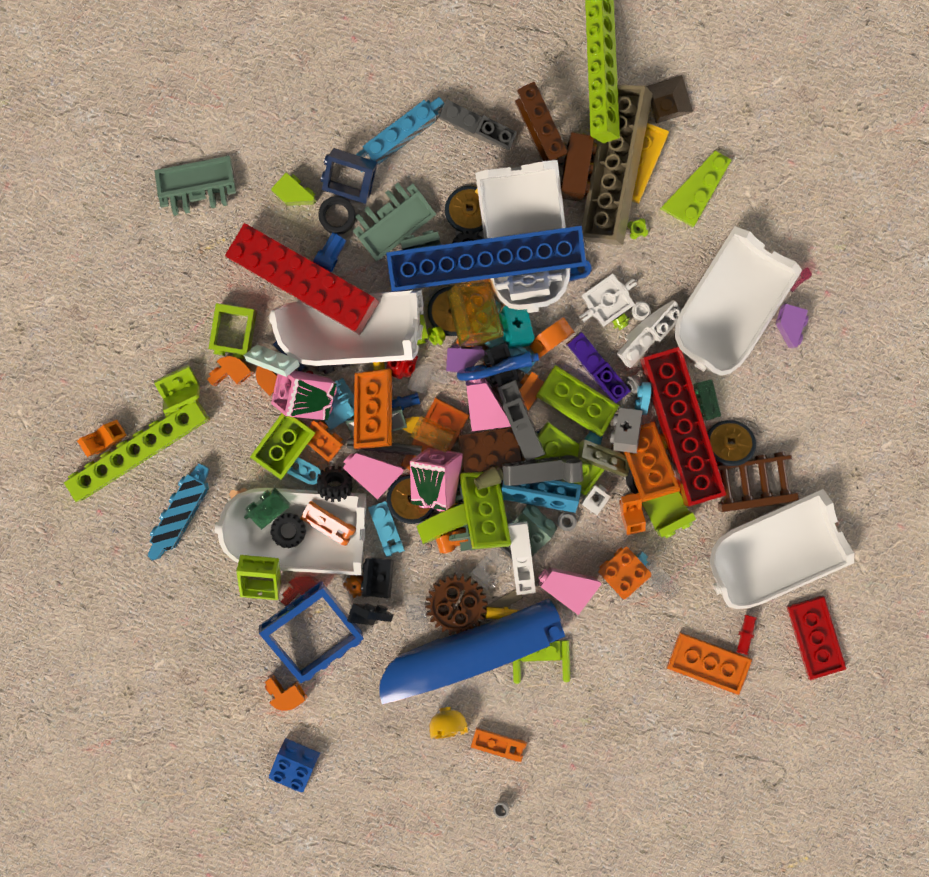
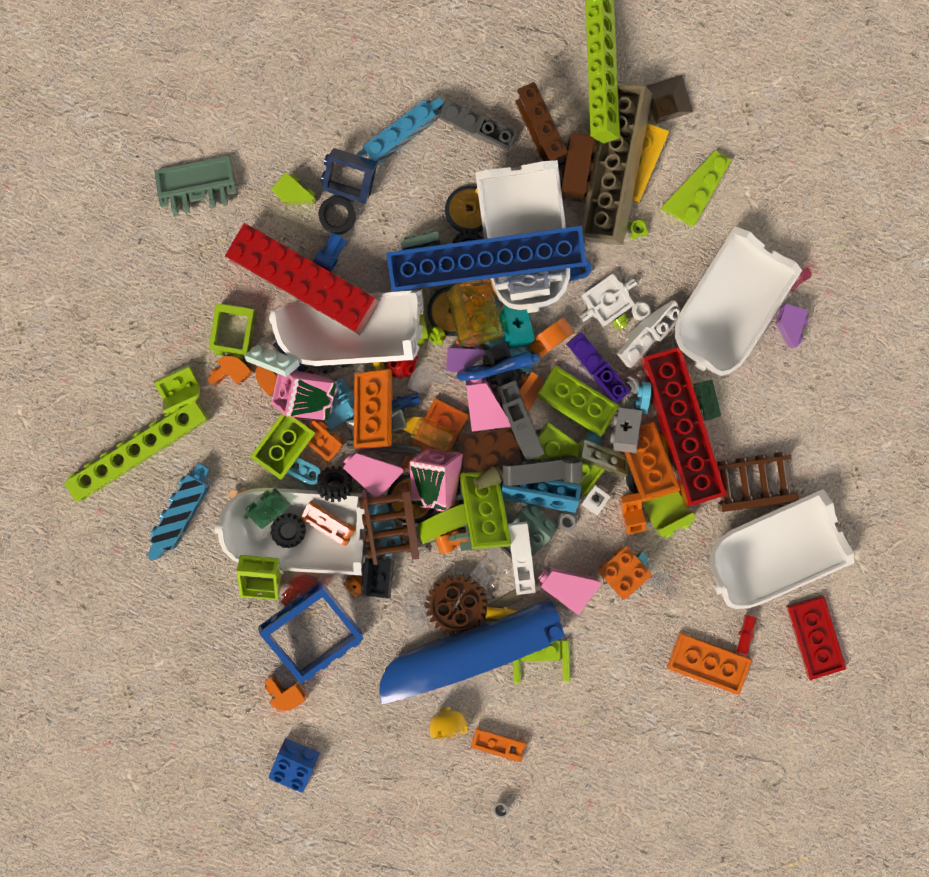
orange brick [77,420,127,457] -> none
black bracket [347,603,394,625] -> none
sand green hinge [352,183,437,262] -> none
pearl gold wheel [707,420,756,466] -> none
none -> reddish brown fence [359,482,420,565]

